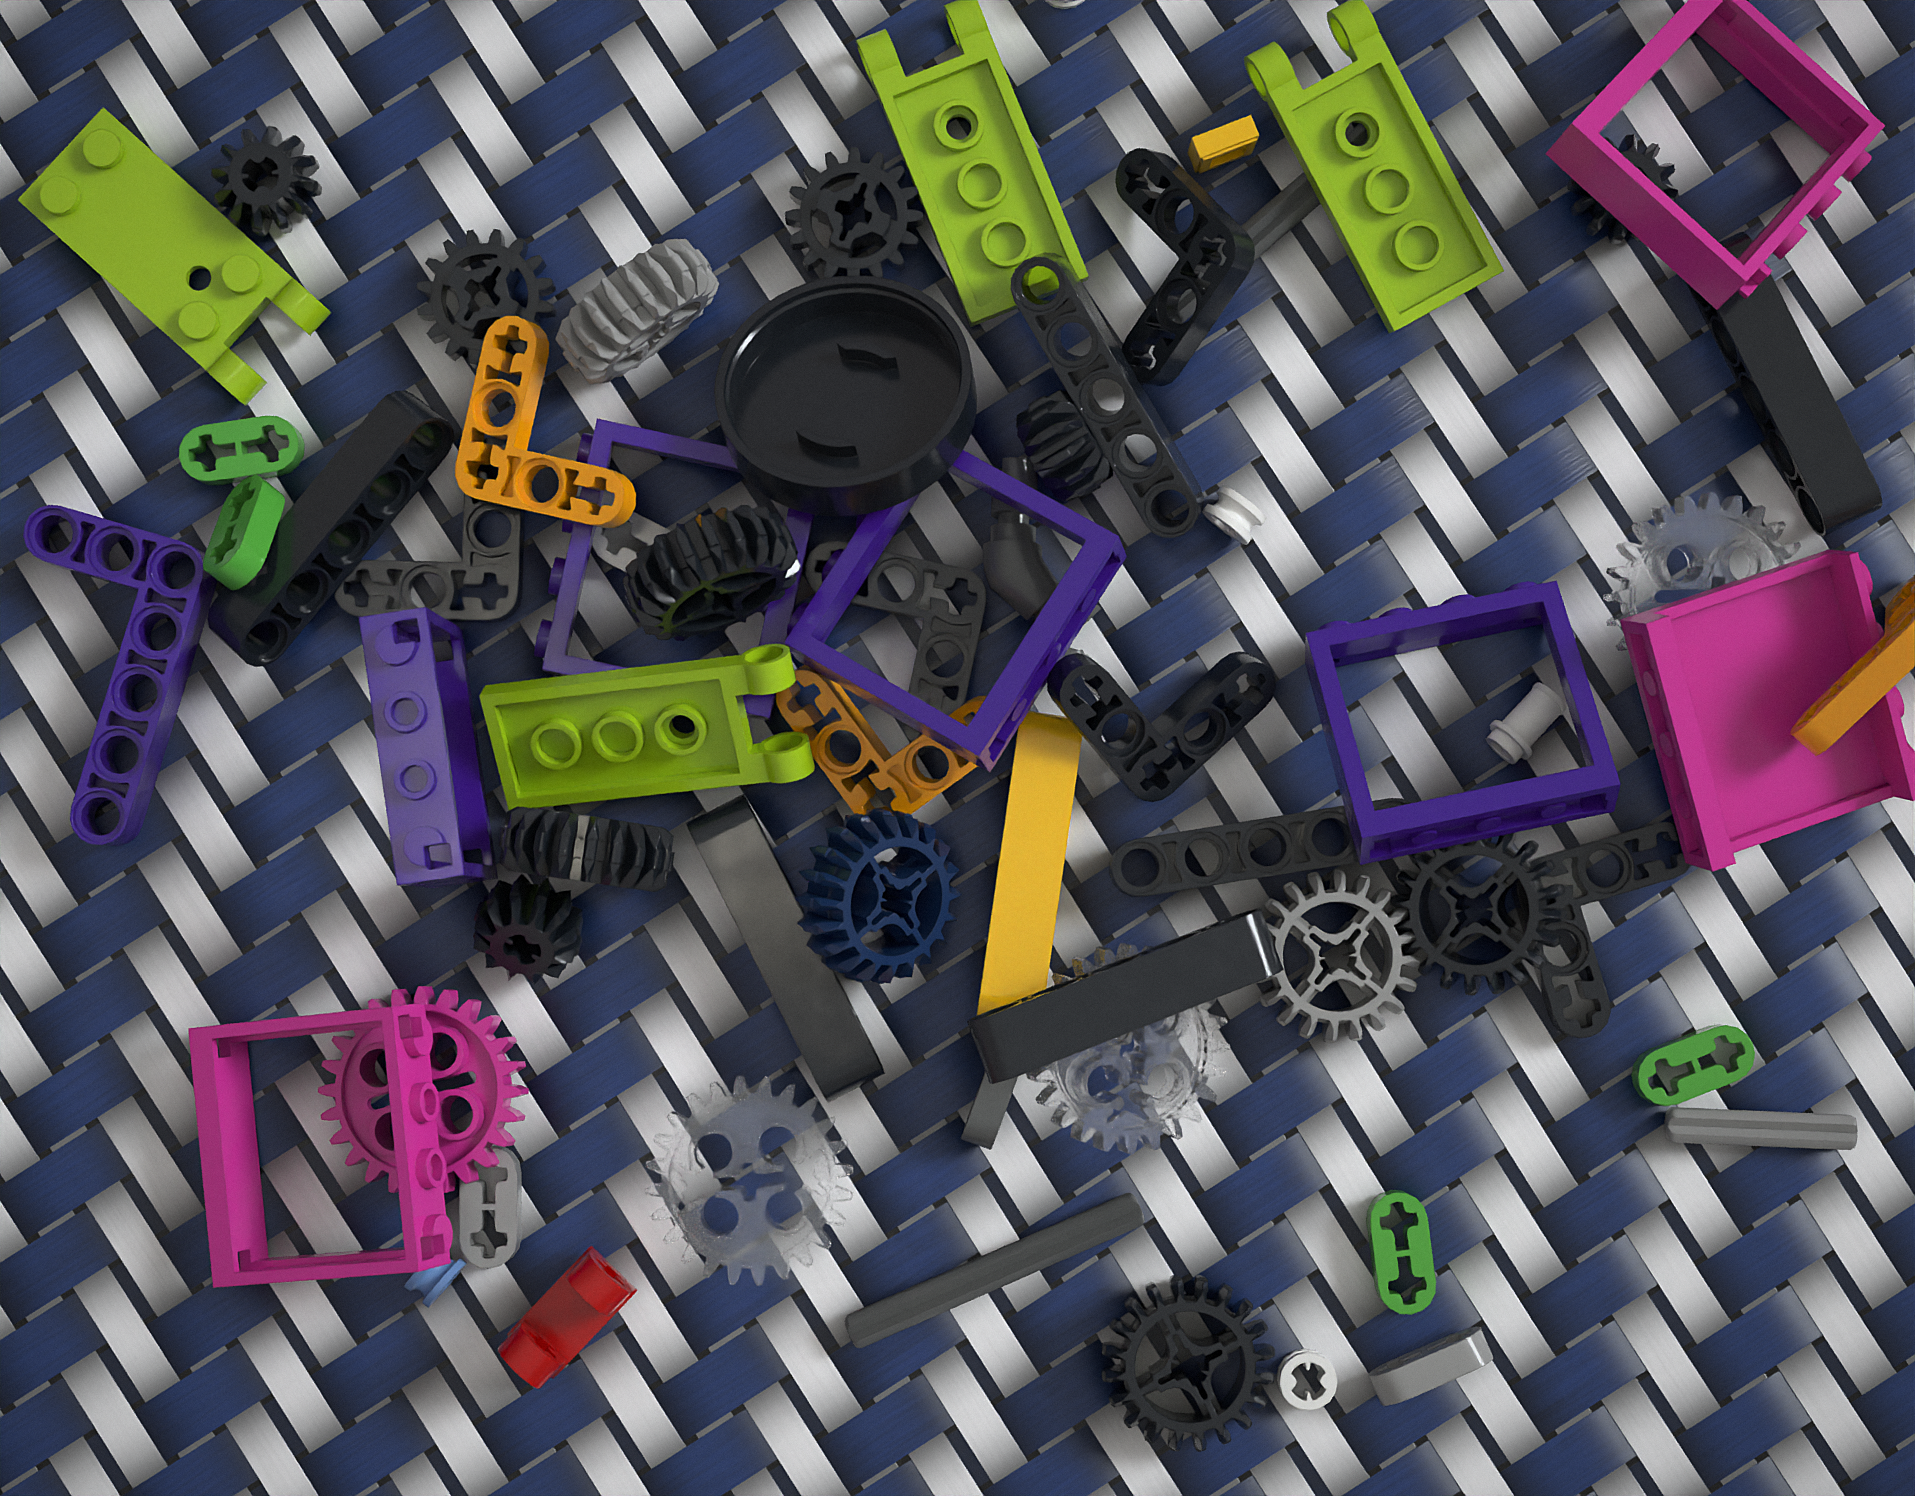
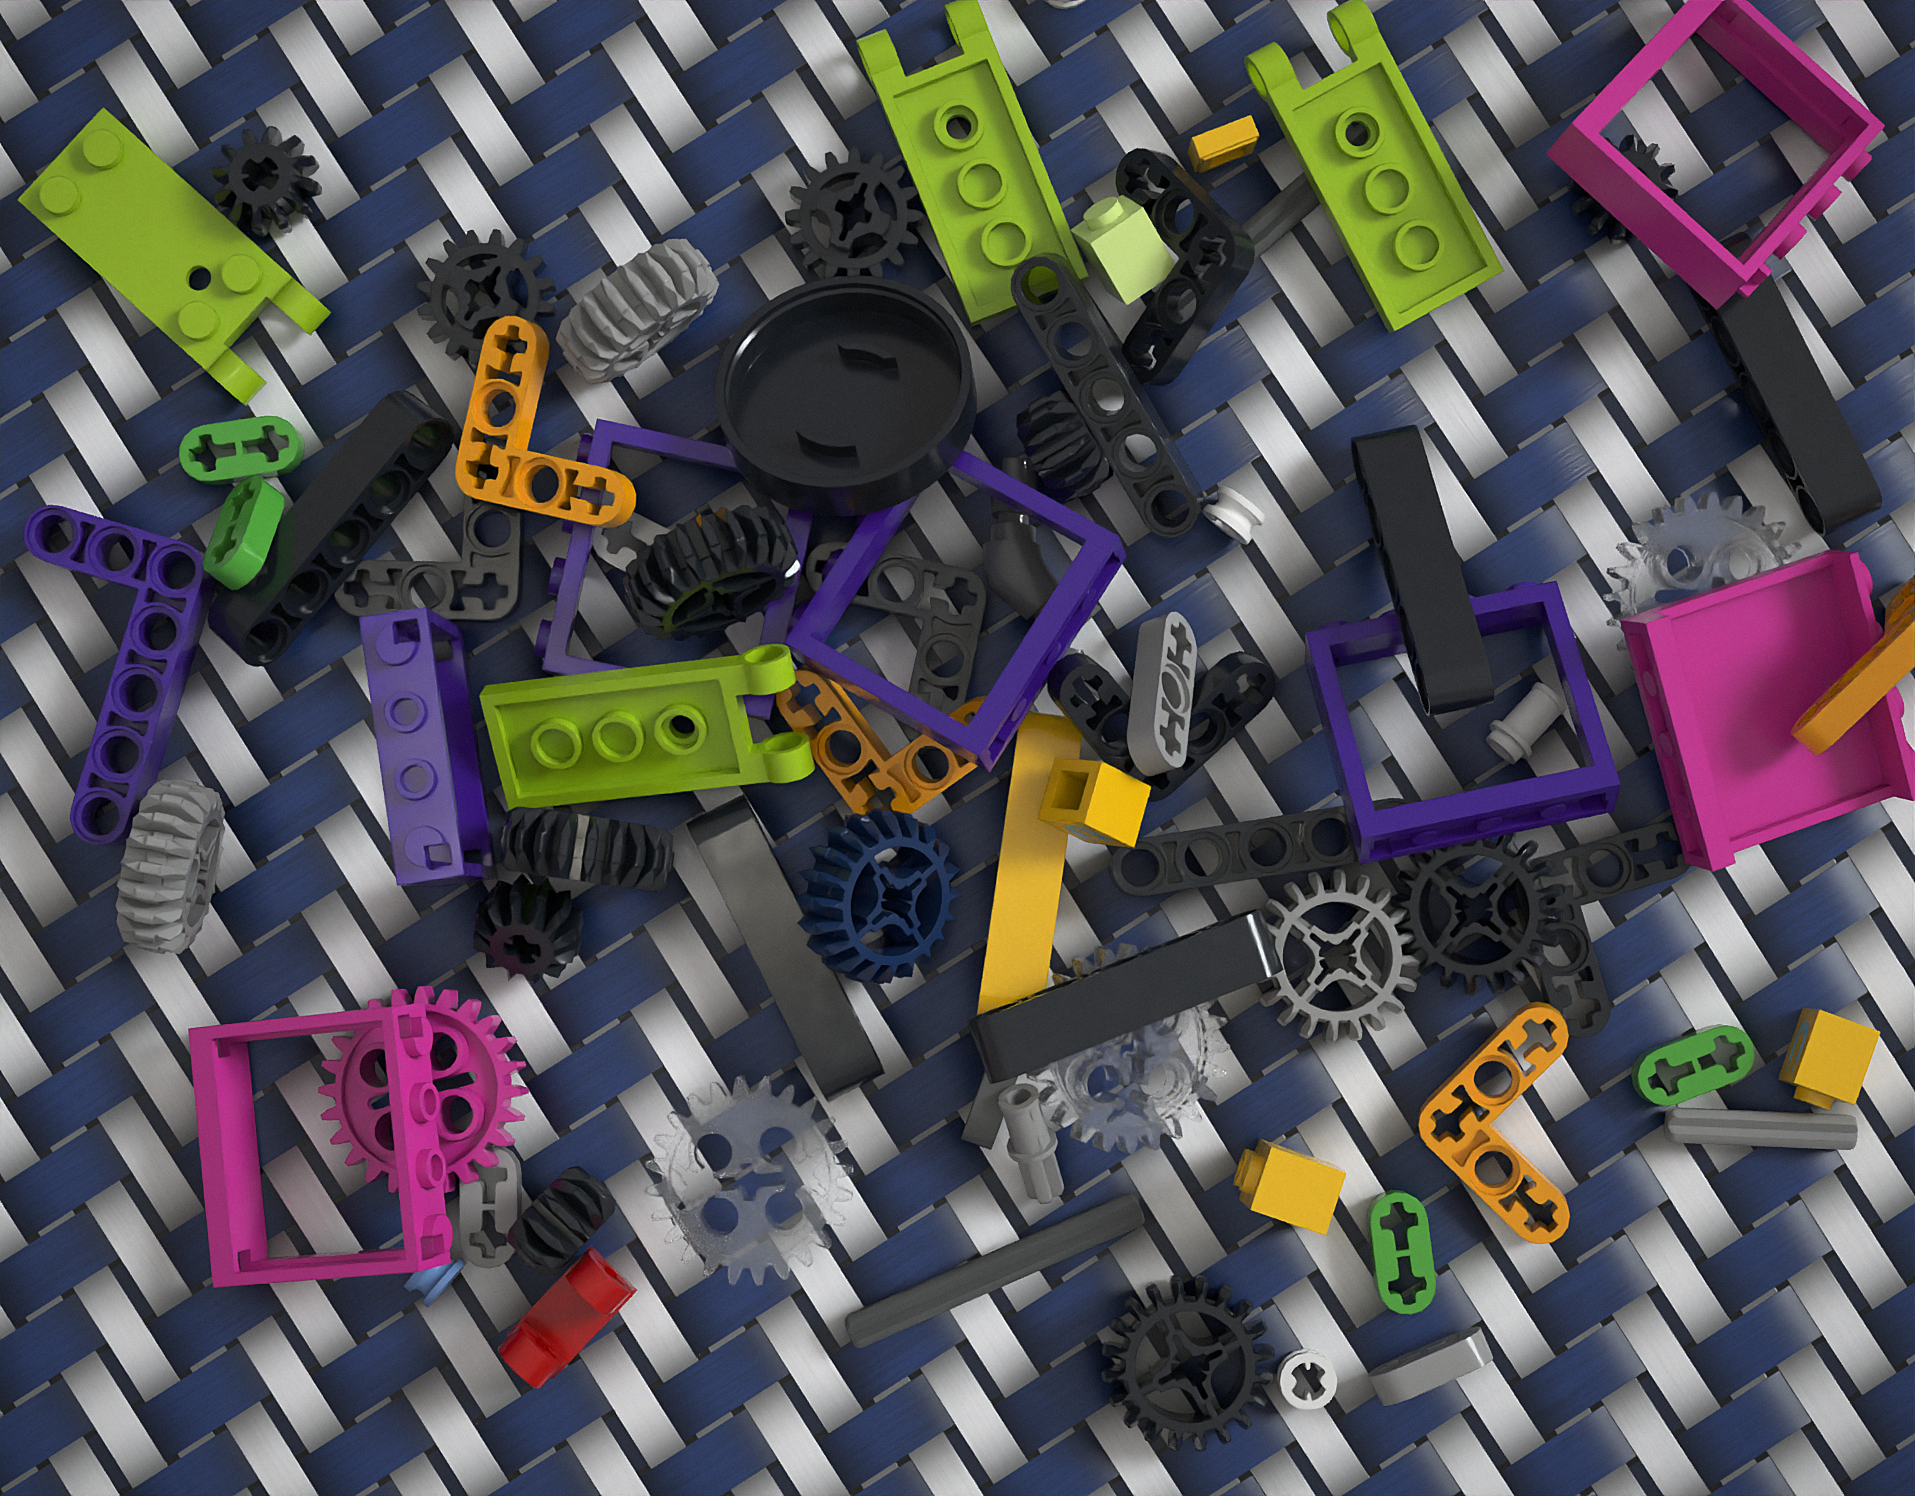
none -> light grey gear [115,779,226,954]
none -> black gear [507,1166,616,1277]
none -> light grey axle [998,1083,1064,1204]
none -> yellow brick [1037,757,1151,848]
none -> yellowish green brick [1071,195,1175,306]
none -> light grey beam [1127,612,1197,776]
none -> yellow brick [1233,1138,1347,1236]
none -> black beam [1351,424,1494,717]
none -> light orange beam [1418,1002,1570,1245]
none -> yellow brick [1778,1008,1880,1111]

